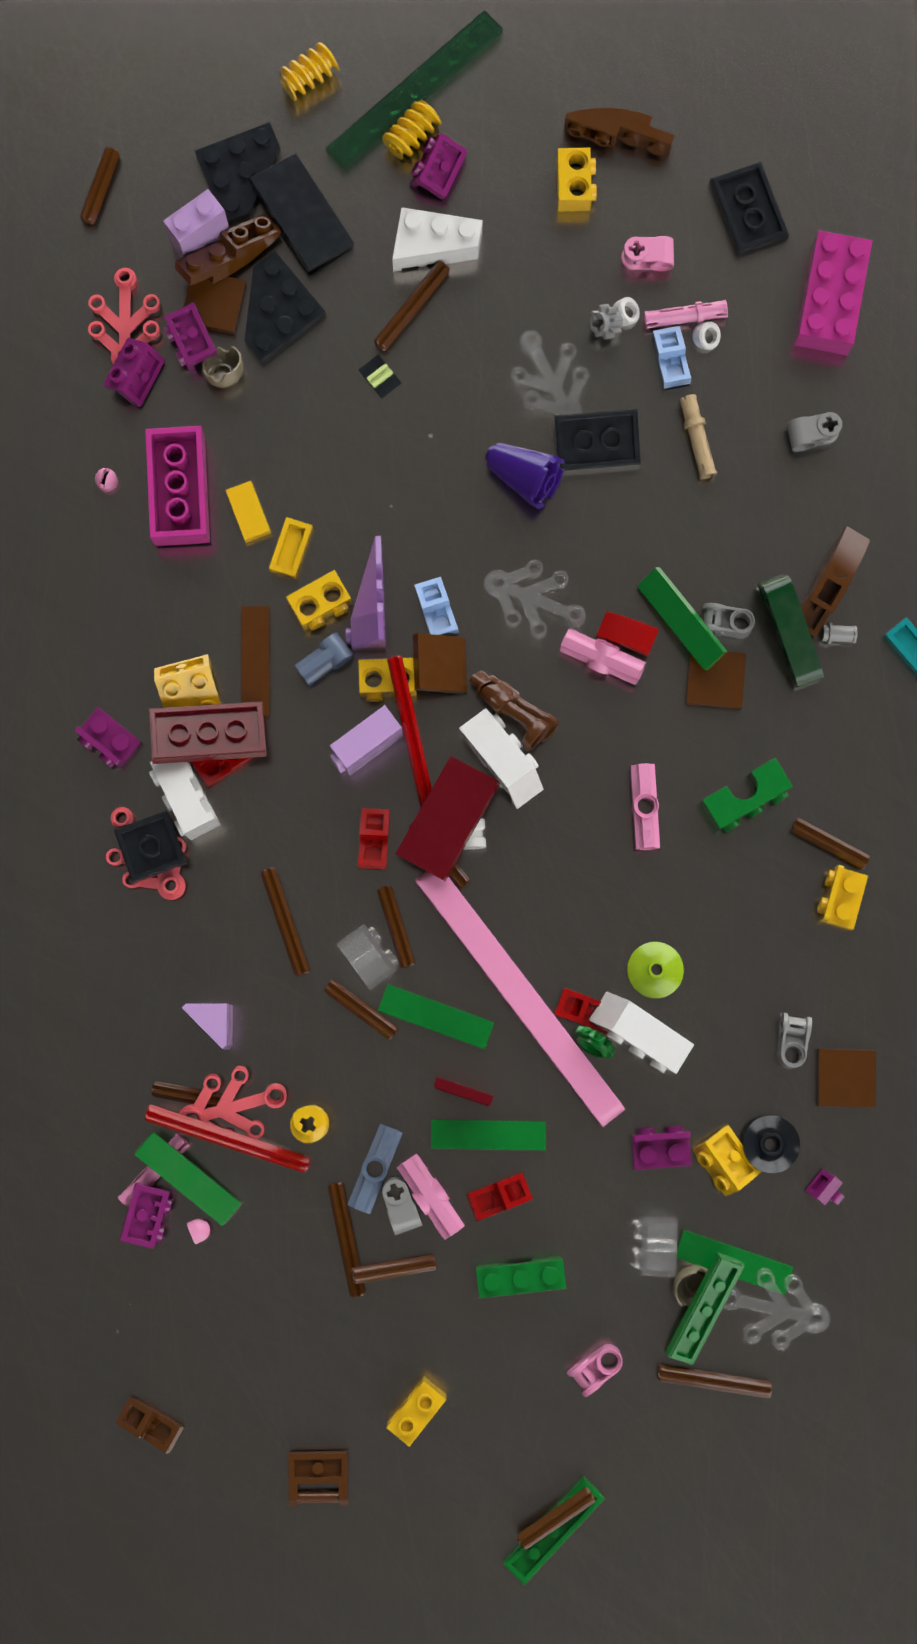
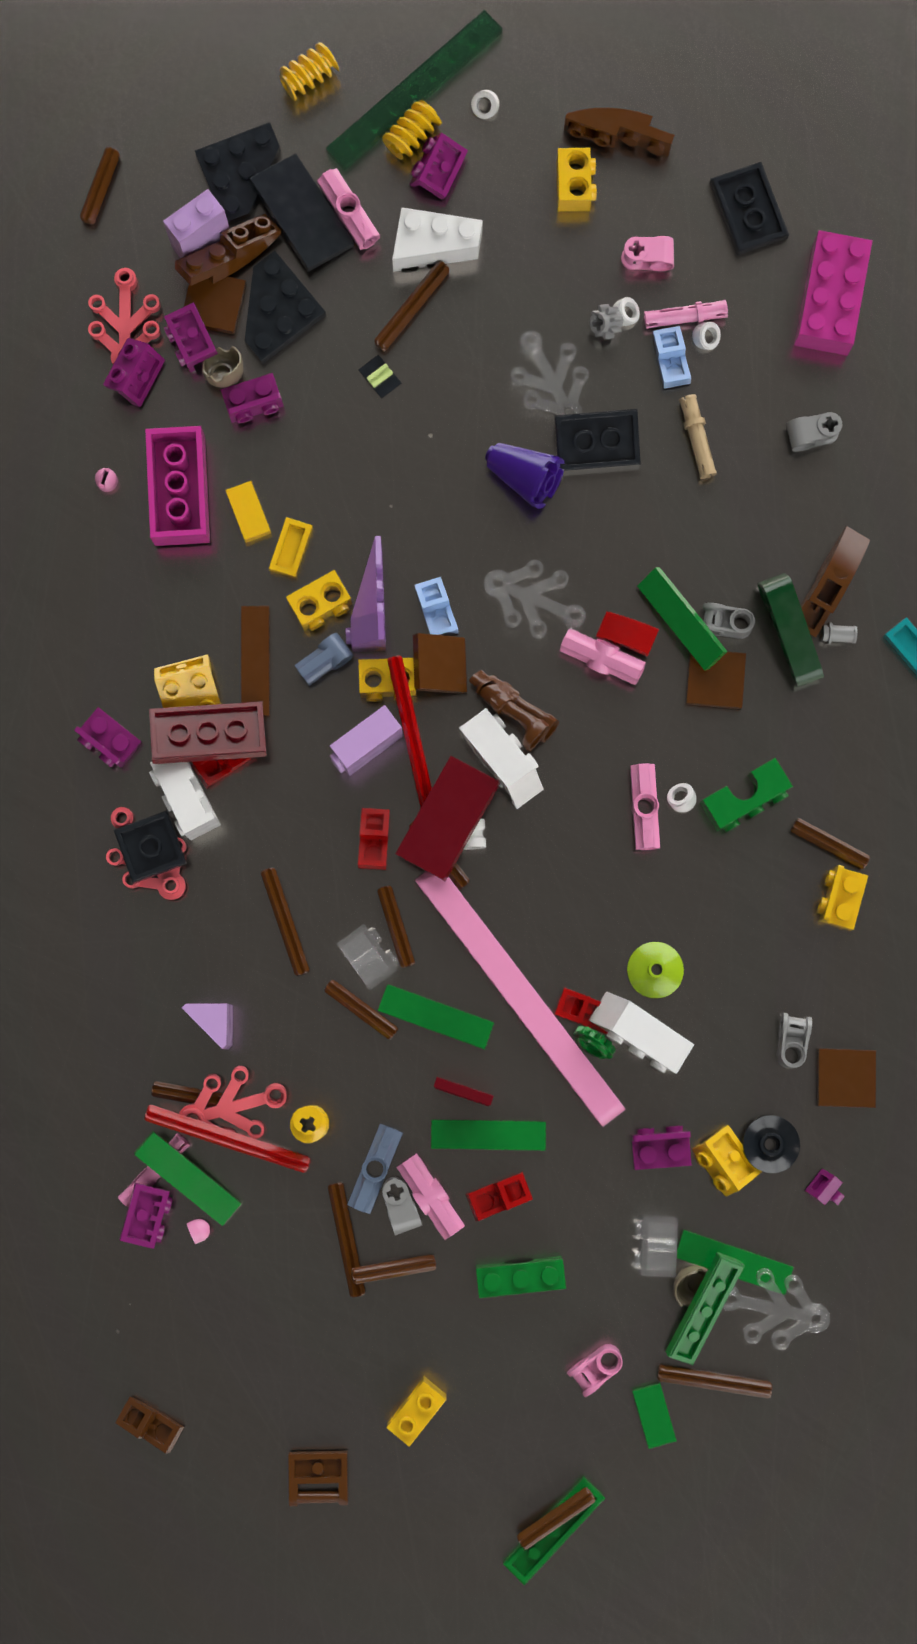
none -> magenta bracket [220,373,283,423]
none -> bright pink piece [317,168,380,250]
none -> white piece [471,90,499,119]
none -> green tile [632,1382,677,1449]
none -> white piece [667,783,697,813]

